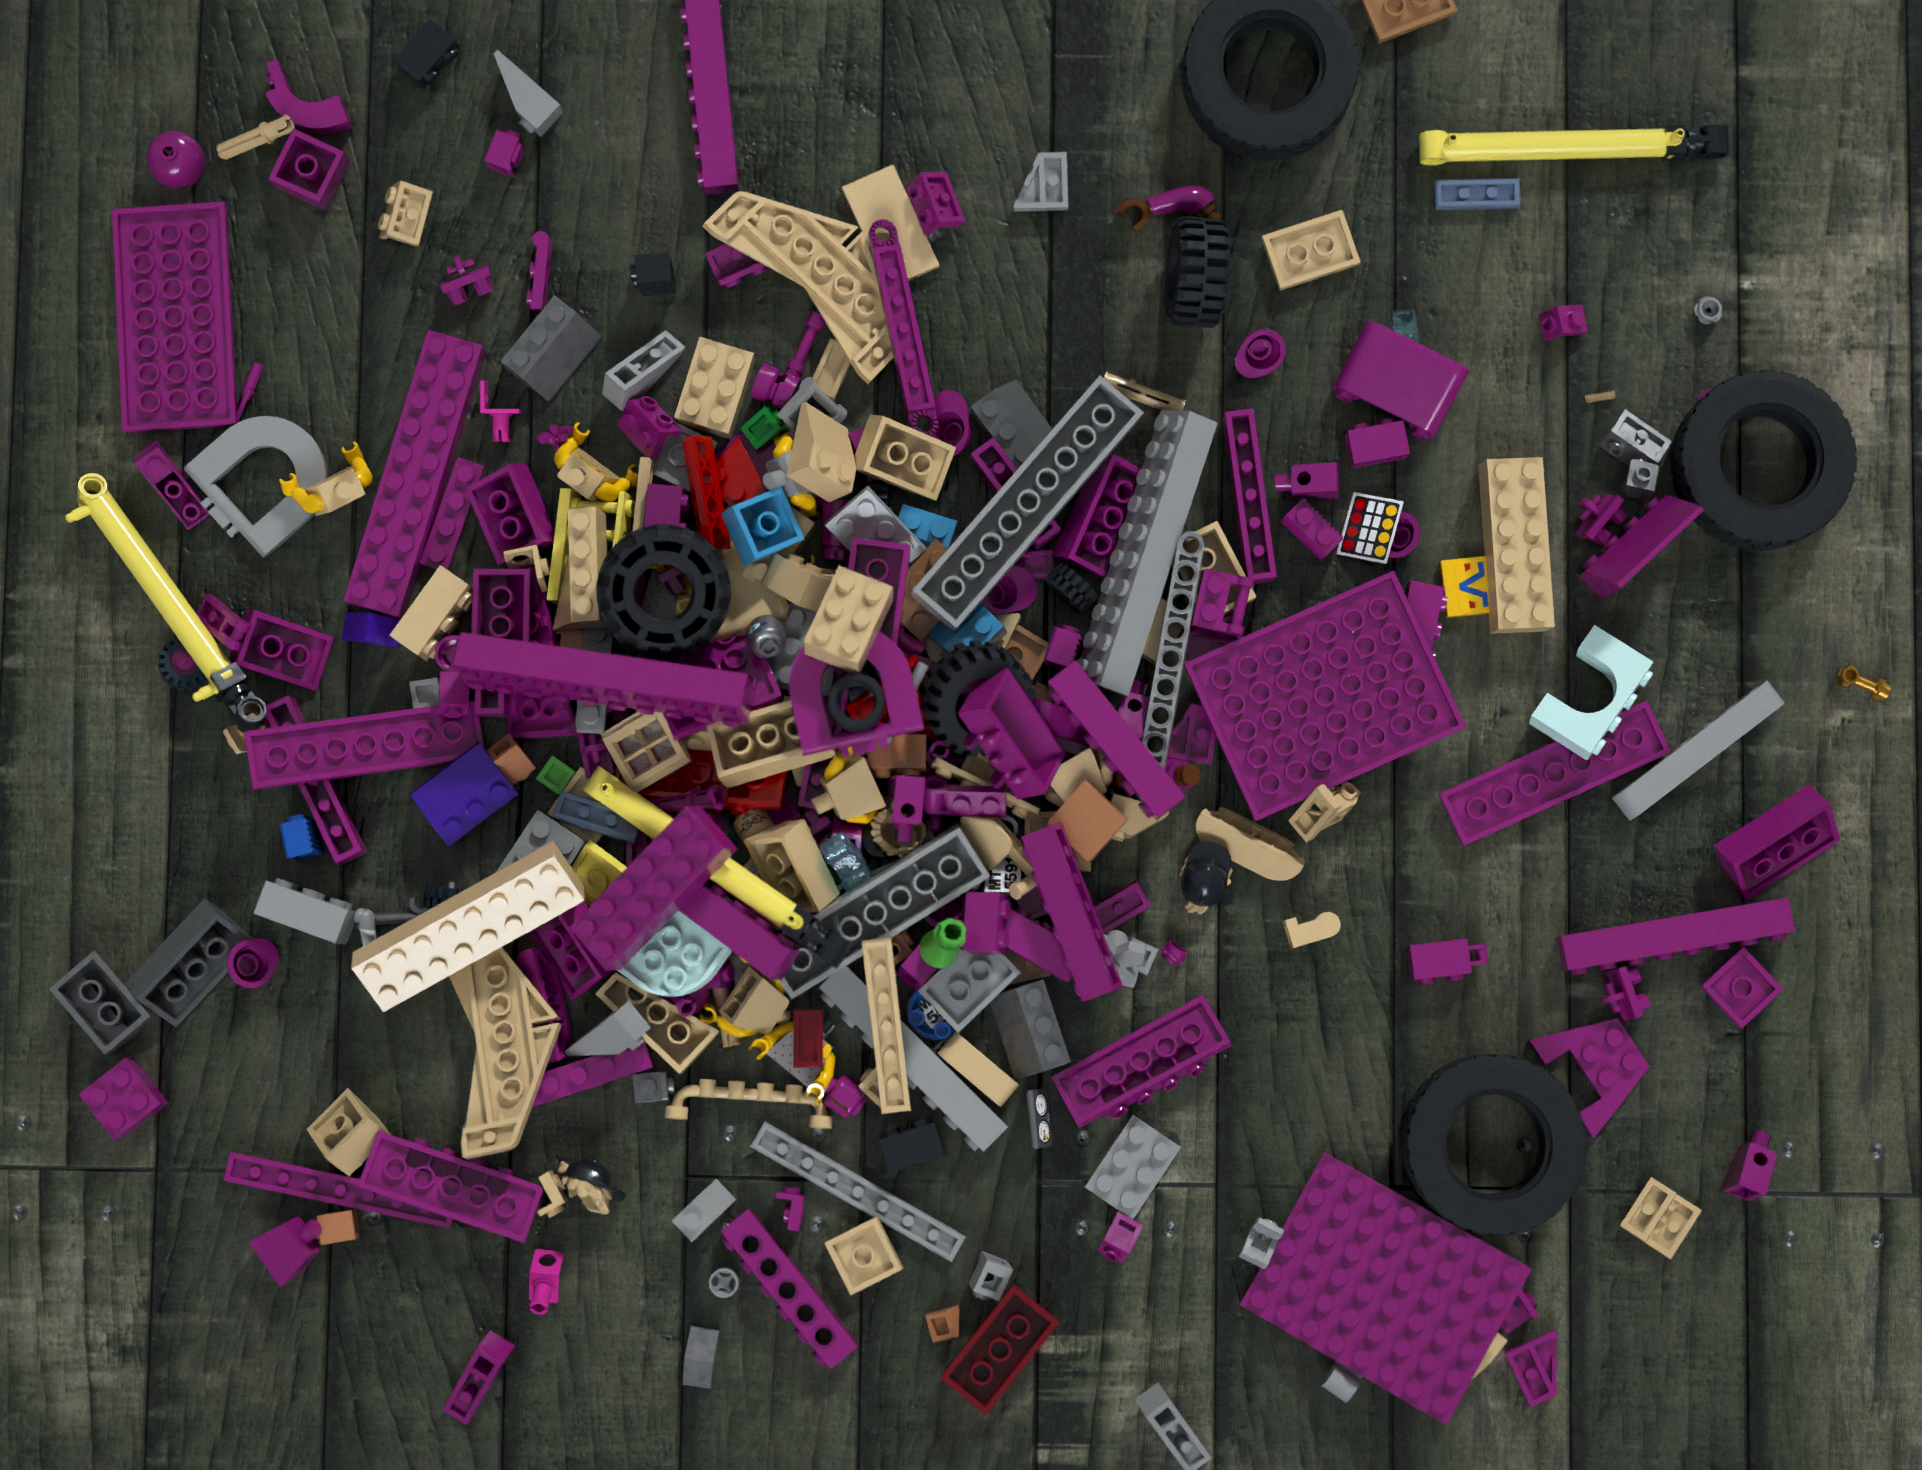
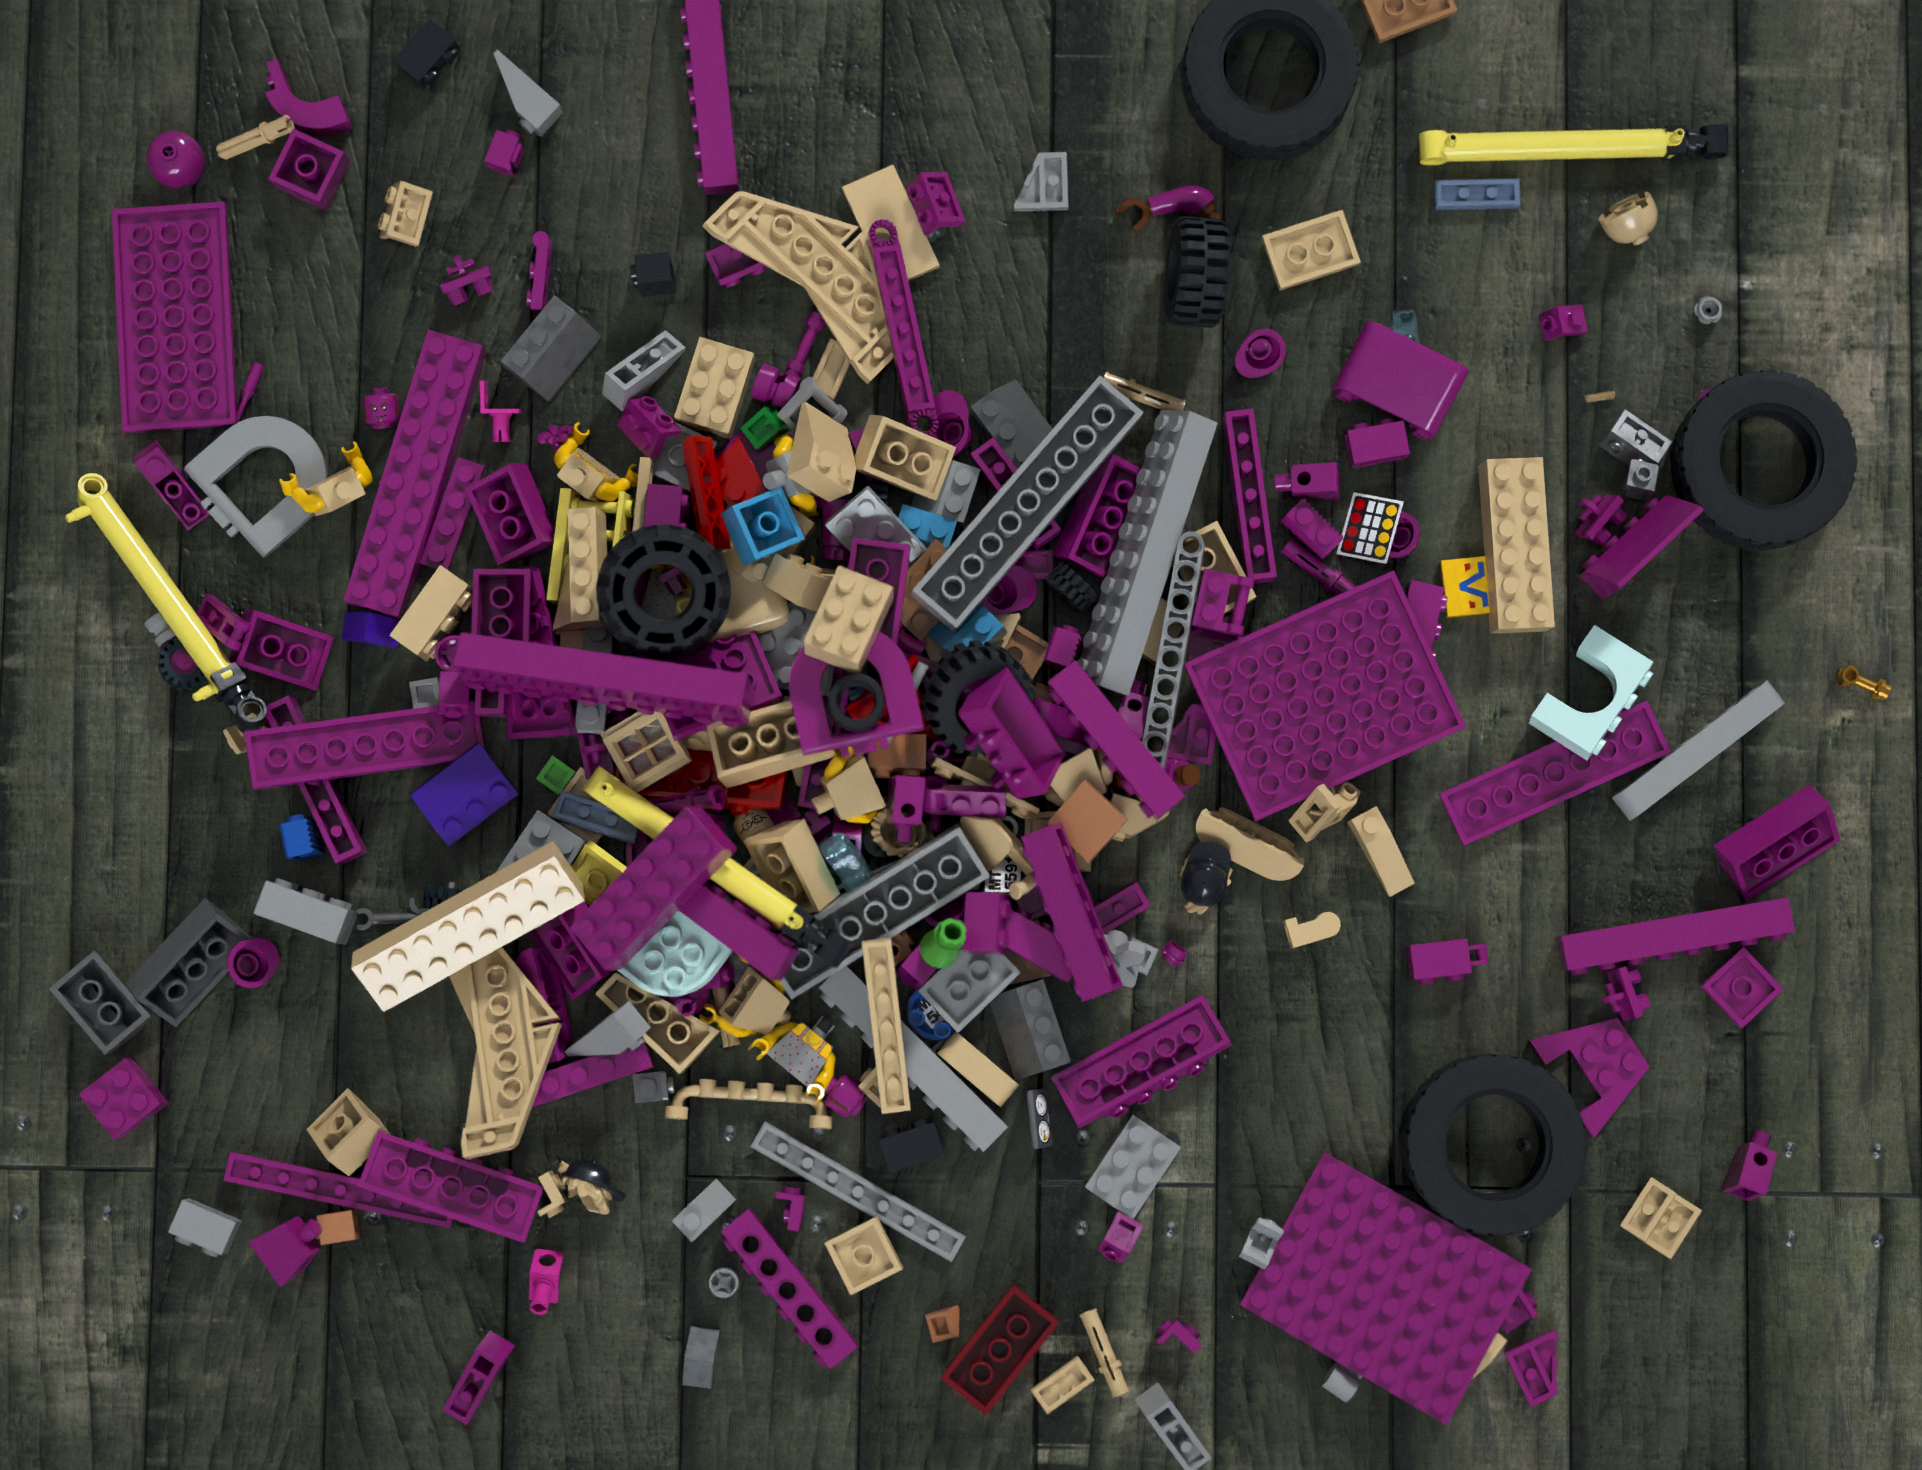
light grey arm [353,908,377,946] -> none
nougat brick [487,733,536,785] -> none
tan bracket [503,545,550,592] -> none
flat silver head [747,615,786,658] -> none
dark red tile [794,1009,823,1068] -> none
light grey brick [968,1251,1013,1301] -> none
none -> light grey wheel [144,612,178,649]
none -> light grey brick [168,1198,242,1257]
none -> magenta head [362,387,401,429]
none -> light grey slope [911,460,981,528]
none -> tan plate [1030,1355,1095,1415]
none -> tan pin [1079,1308,1129,1398]
none -> magenta bracket [1155,1318,1202,1353]
none -> magenta pin [1281,538,1360,596]
none -> tan slope [1347,806,1414,897]
none -> tan cylinder [1598,192,1658,245]

